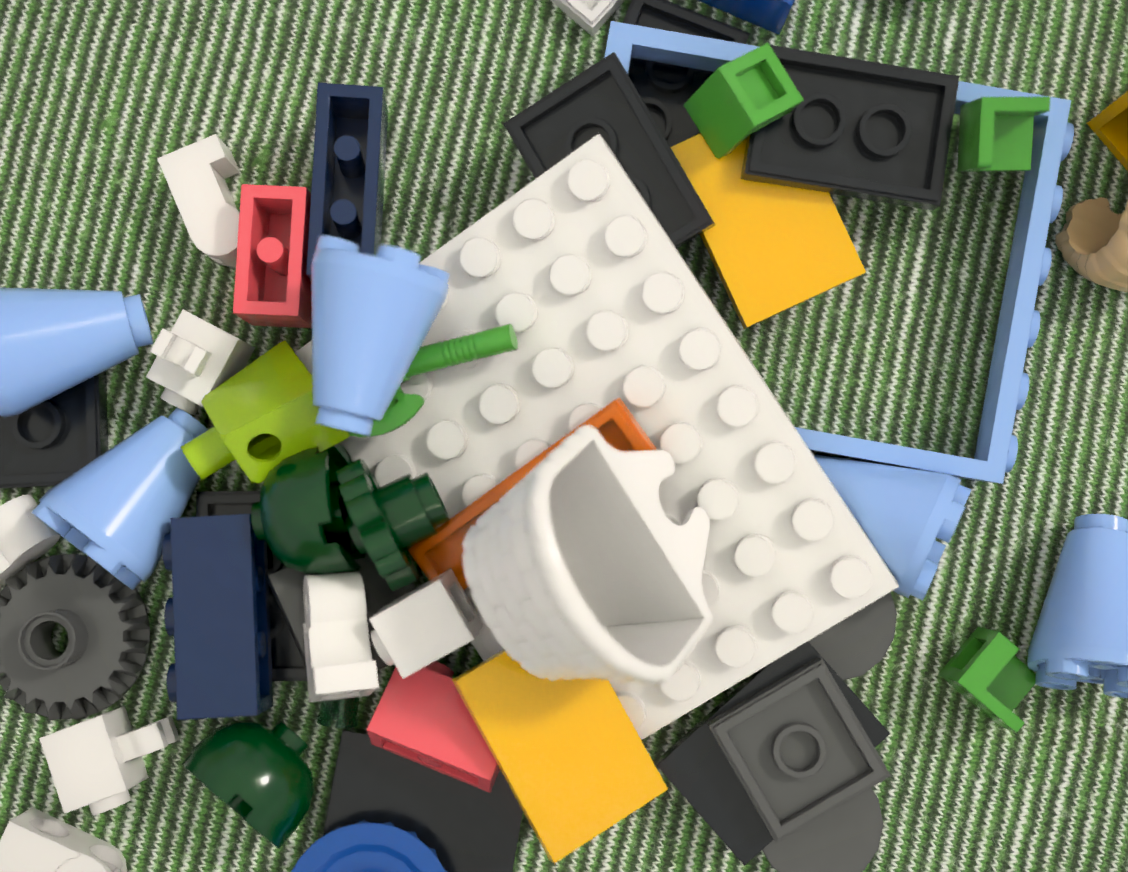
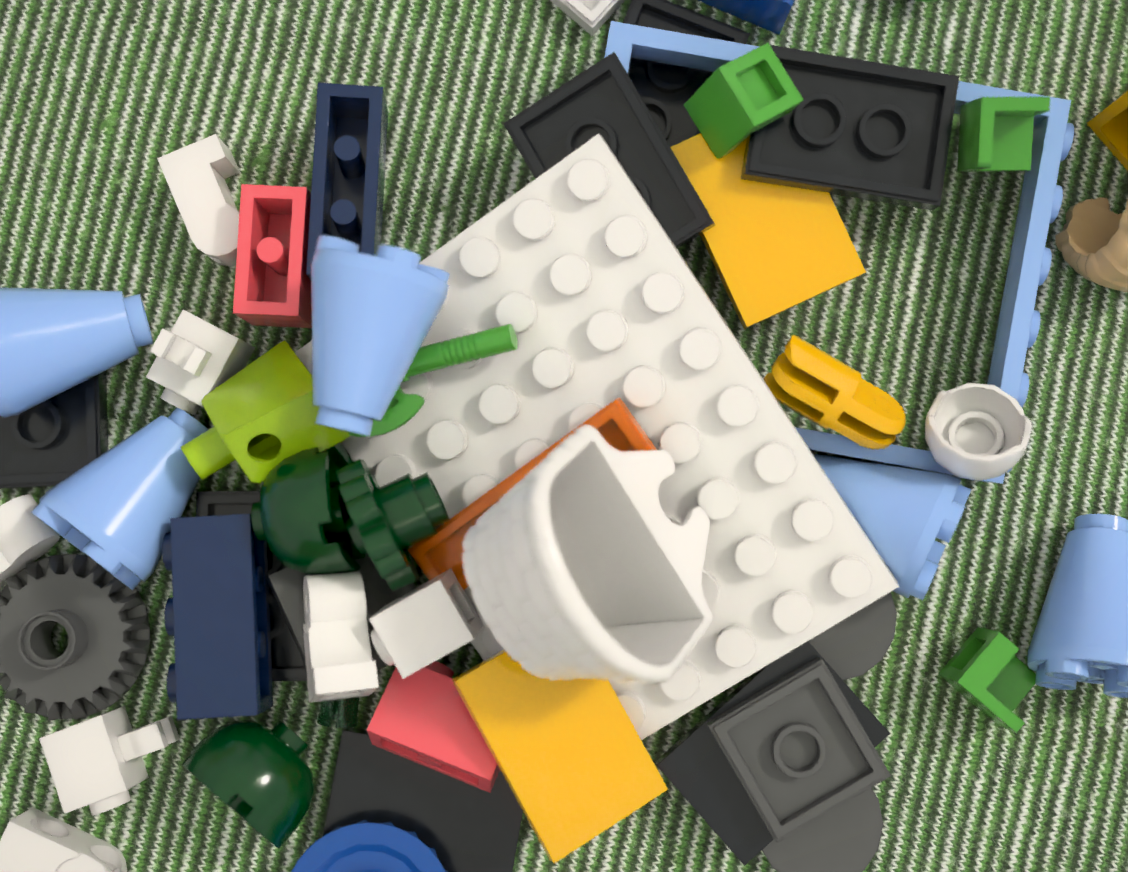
none -> yellow arm [763,335,906,450]
none -> white hair [925,383,1032,481]

